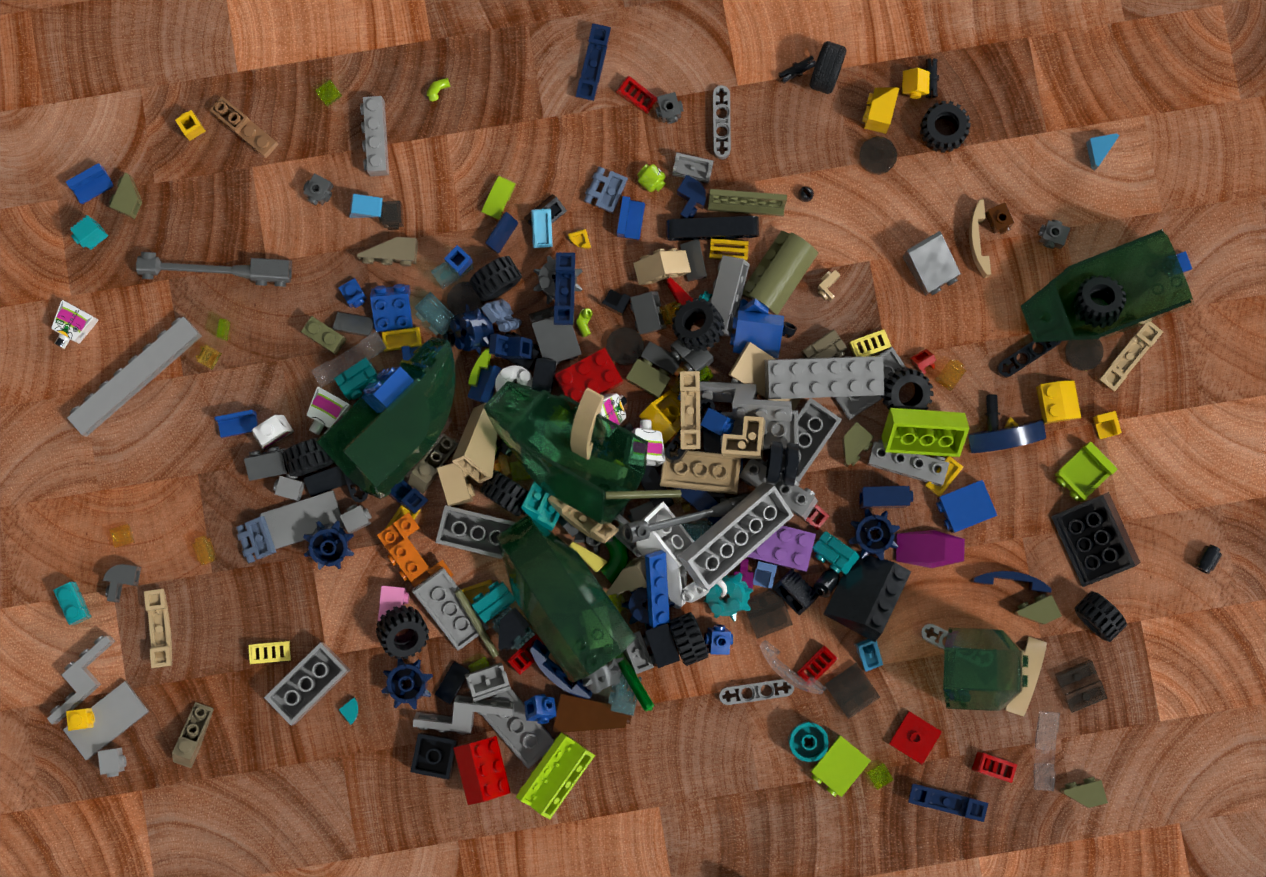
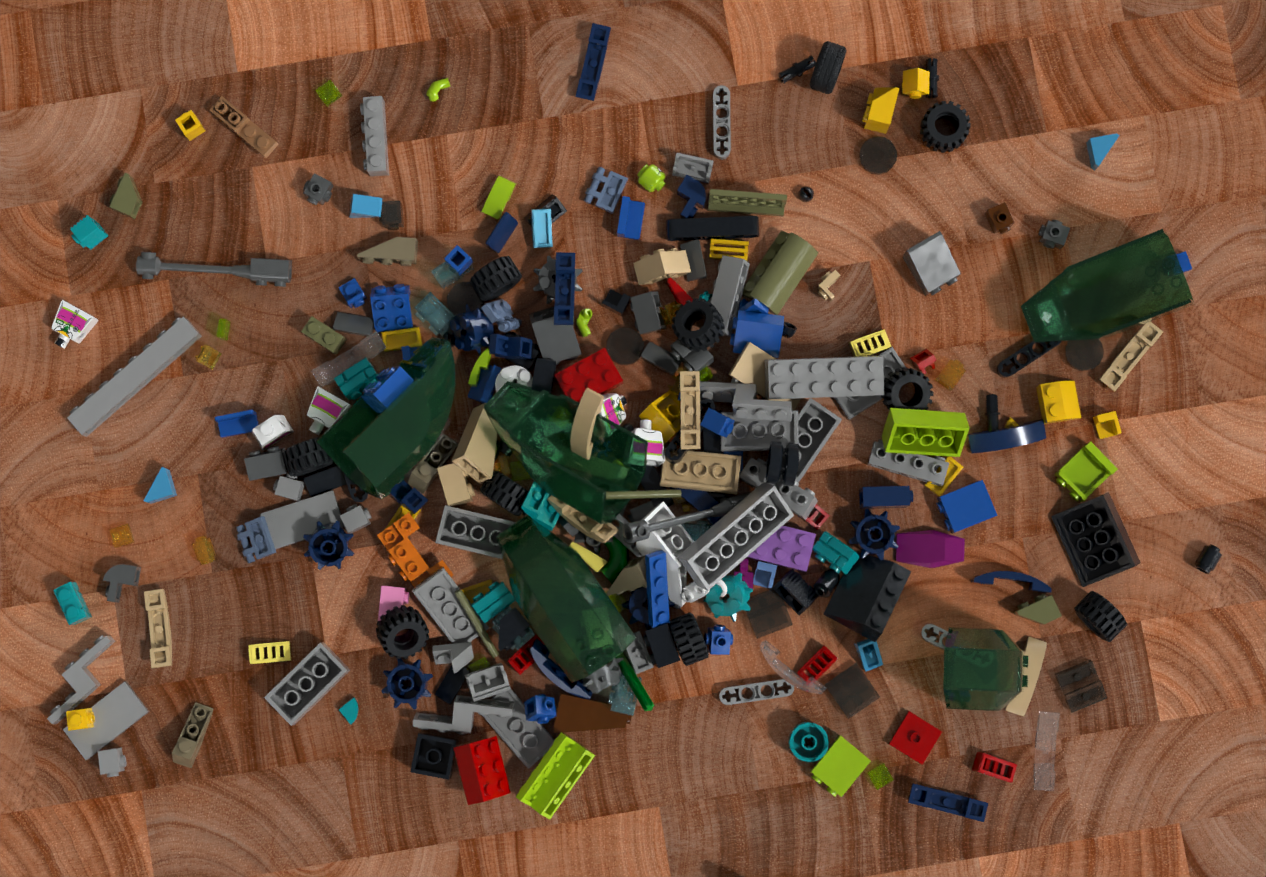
blue panel [66,163,114,204] -> none
yellow tile [568,229,591,249] -> none
red slope [615,75,657,114] -> none
olive brick [626,358,671,399] -> none
dark grey brick [655,92,684,124] -> none
tan brick [721,416,766,460] -> none
dark tan brick [801,329,847,358] -> none
olive slope [842,422,874,467] -> none
tan slope [969,199,991,278] -> none
olive slope [1060,777,1108,808] -> none
black tyre [1073,275,1126,328] -> none
none -> dark azure slope [143,467,177,504]
none -> light grey slope [432,642,474,673]

